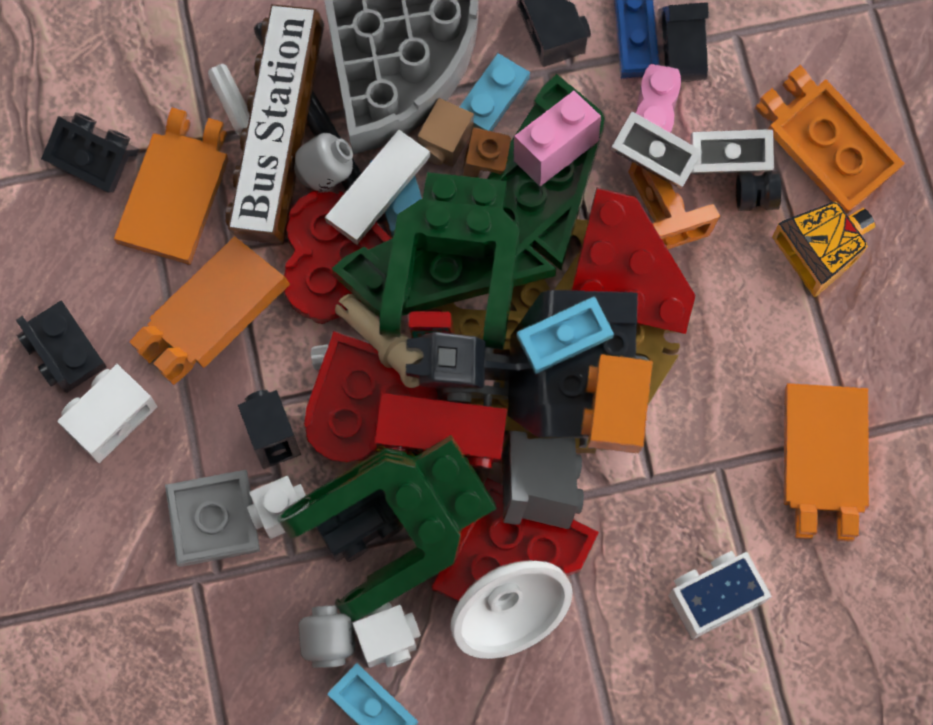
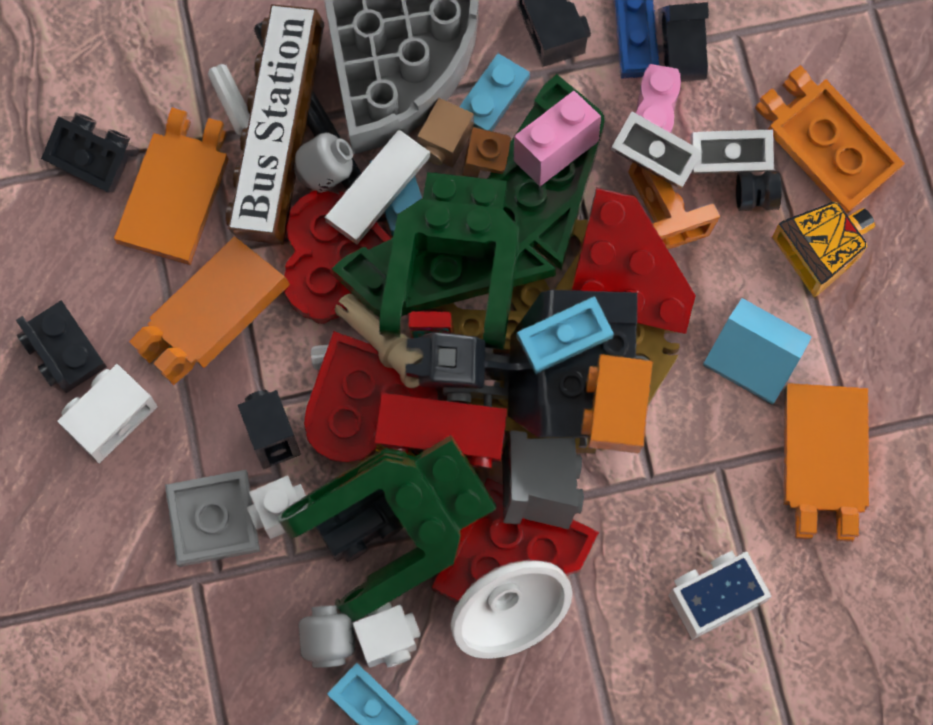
none -> medium azure slope [703,298,812,405]

